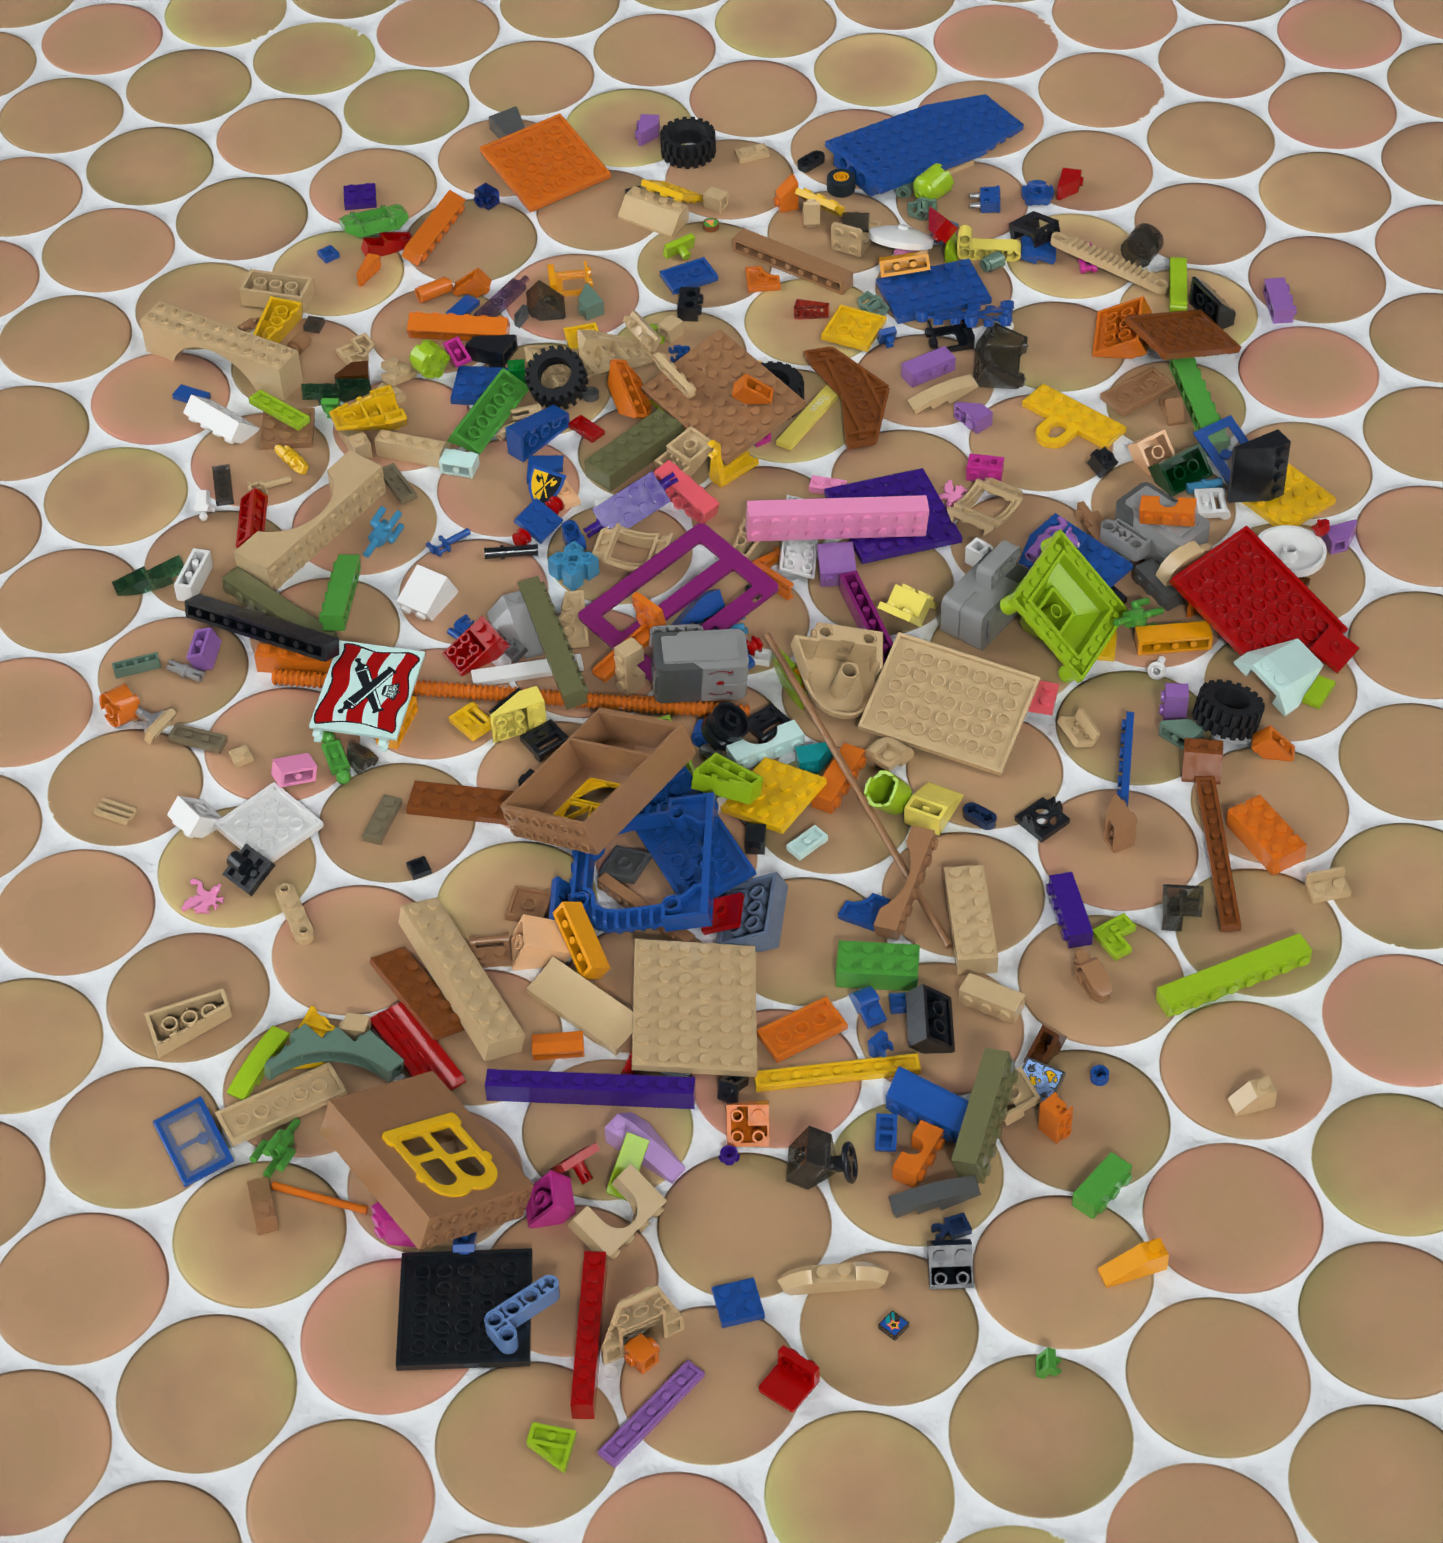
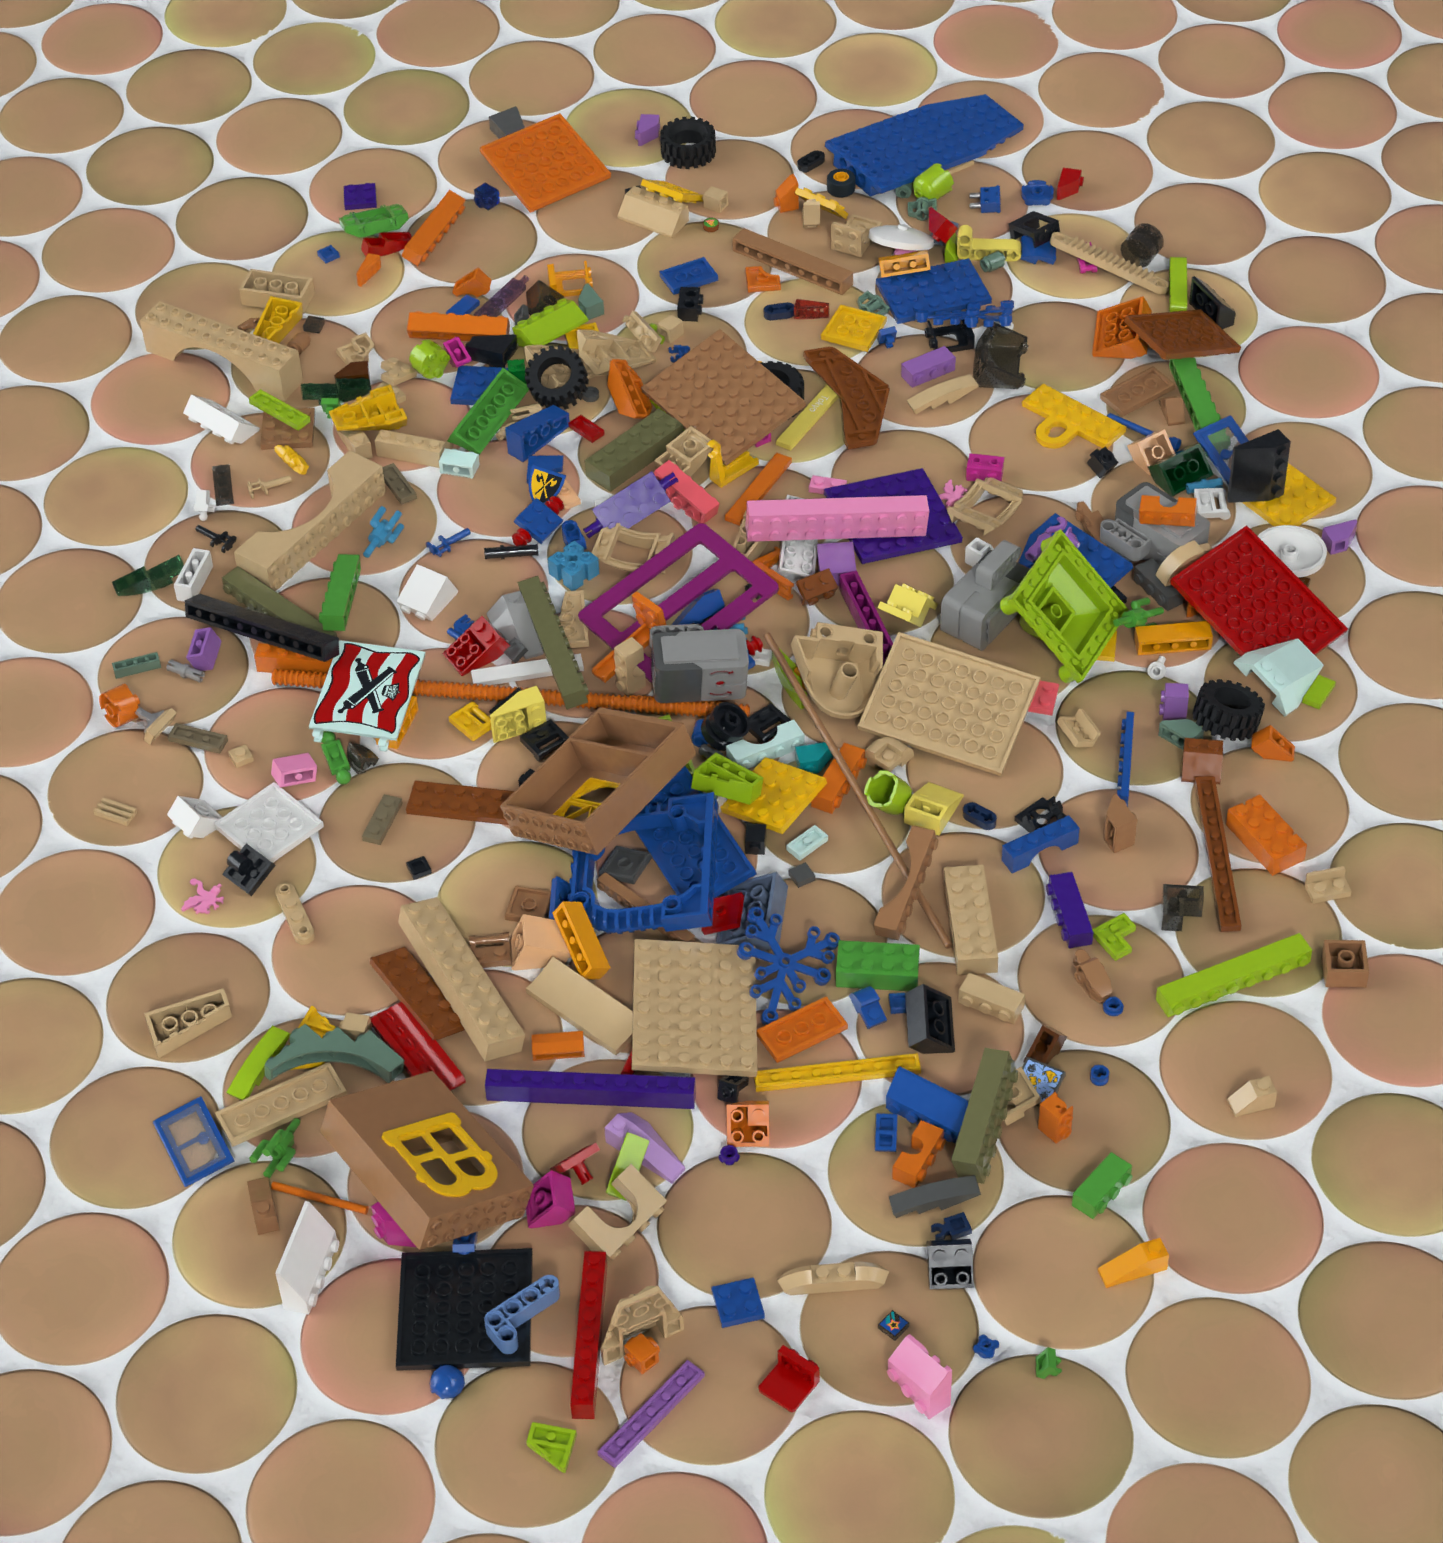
blue tile [172,384,211,403] -> none
red fence [236,487,268,548] -> none
orange brick [415,276,453,304] -> none
tan plate [652,352,696,399] -> none
lime tile [663,233,695,260] -> none
orange slope [732,374,774,404] -> none
tan plate [735,143,770,164] -> none
clear smoke piece [786,1126,858,1190] -> none
blue tile [838,893,891,931] -> none
clear smoke piece [842,212,869,232] -> none
blue tile [867,1029,894,1058] -> none
medium lavender slope [954,402,993,434] -> none
medium lavender brick [1263,277,1297,324] -> none
red plate [1309,625,1360,674] -> none
red piece [1311,519,1330,537] -> none
none -> black piece [195,525,237,553]
none -> white slope [275,1201,339,1315]
none -> blue hair [429,1365,465,1399]
none -> lime slope [512,298,589,347]
none -> orange tile [725,453,792,526]
none -> blue plant [737,907,840,1025]
none -> dark blue beam [764,302,795,321]
none -> dark grey tile [789,862,815,888]
none -> dark orange bracket [796,568,838,606]
none -> bright pink wedge [887,1334,952,1419]
none -> blue plate [973,1335,999,1359]
none -> blue arch [1002,815,1080,873]
none -> blue plate [1103,997,1124,1016]
none -> blue piece [1107,413,1182,452]
none -> medium nougat brick [1321,940,1369,988]

